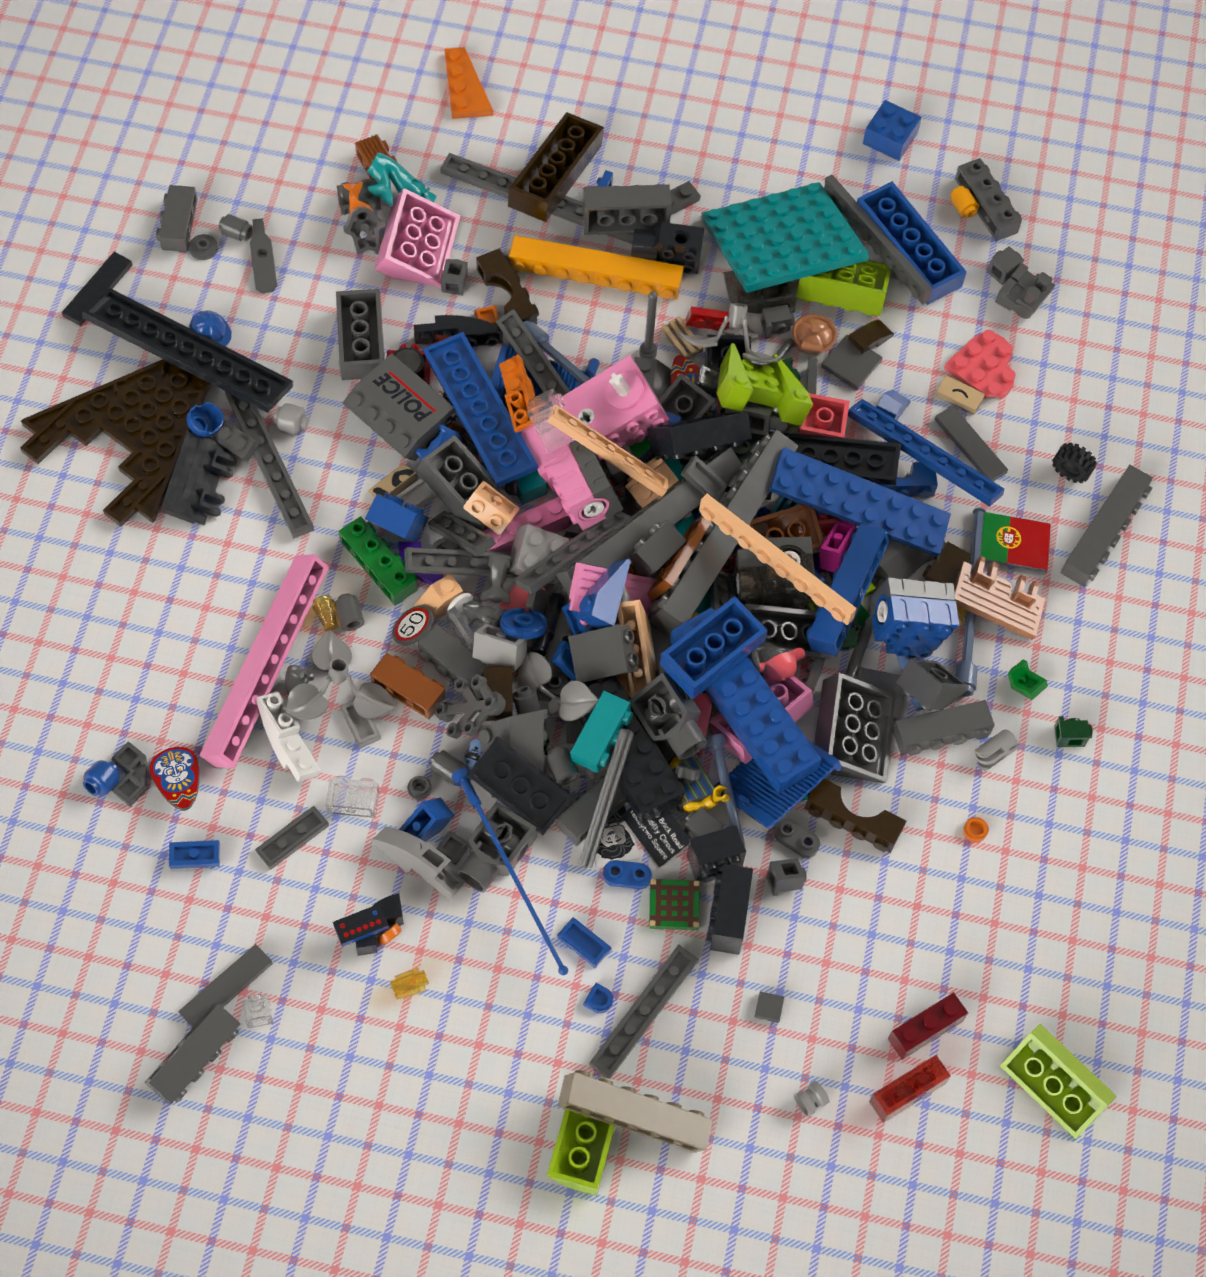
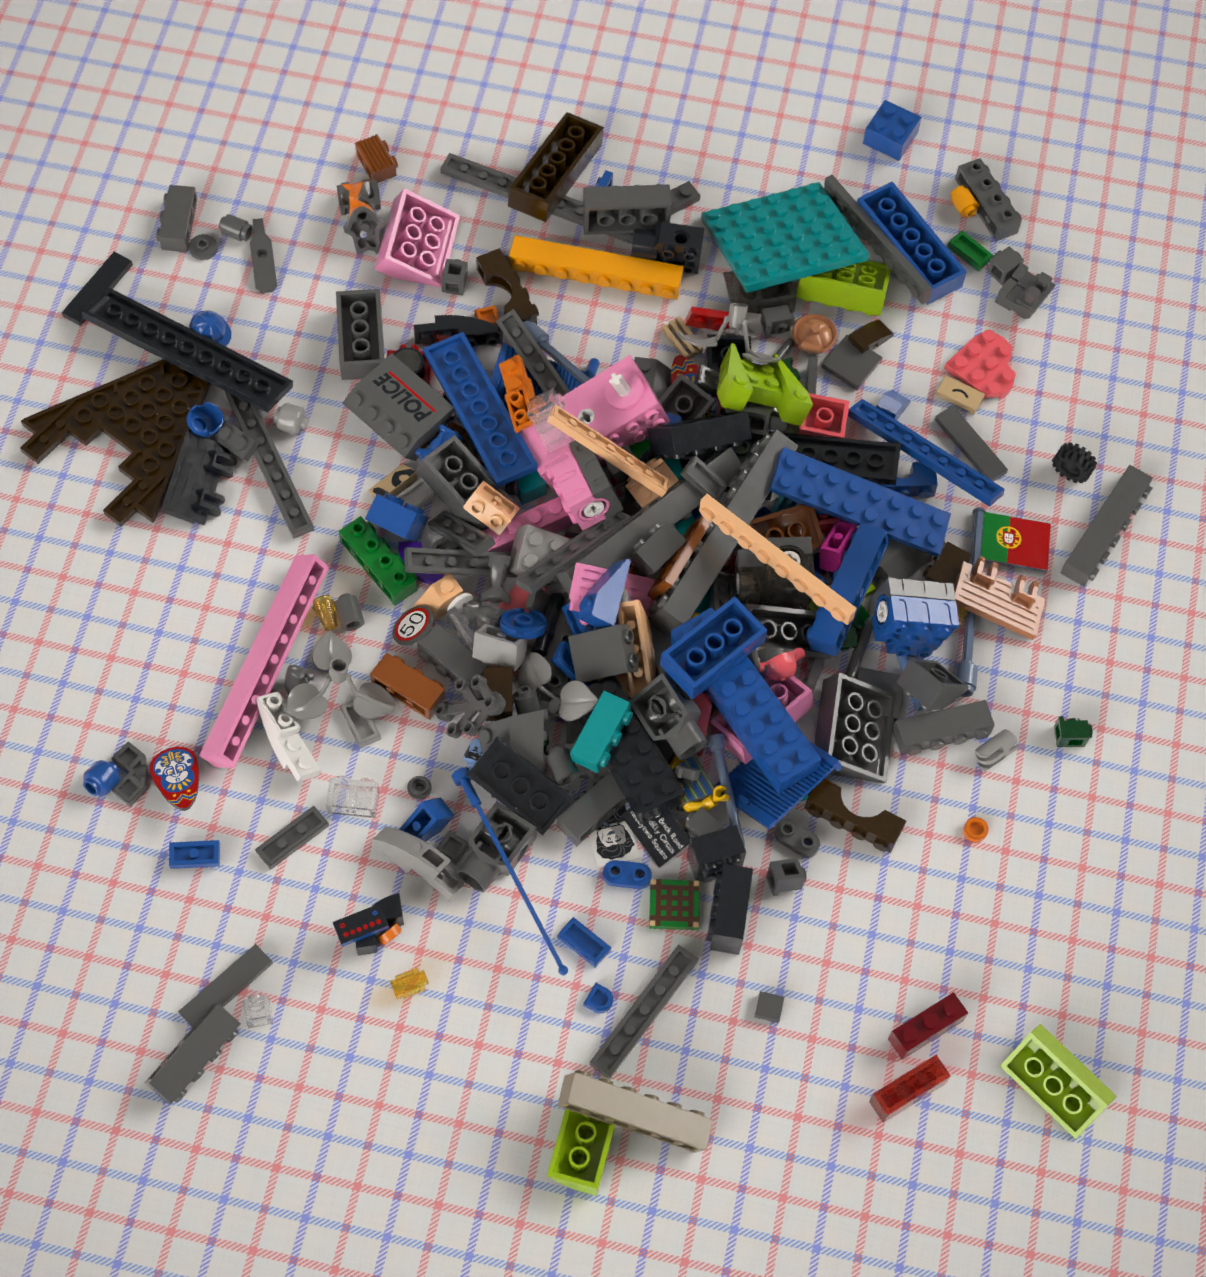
teal piece [367,152,437,206] -> none
dark grey brick [429,750,468,786] -> none
orange wing [444,47,493,119] -> none
dark grey axle [579,729,634,869] -> none
dark grey piece [639,292,657,359] -> none
light grey wheel [794,1081,830,1117] -> none
green bracket [1008,659,1048,700] -> none
none -> green tile [947,230,994,272]

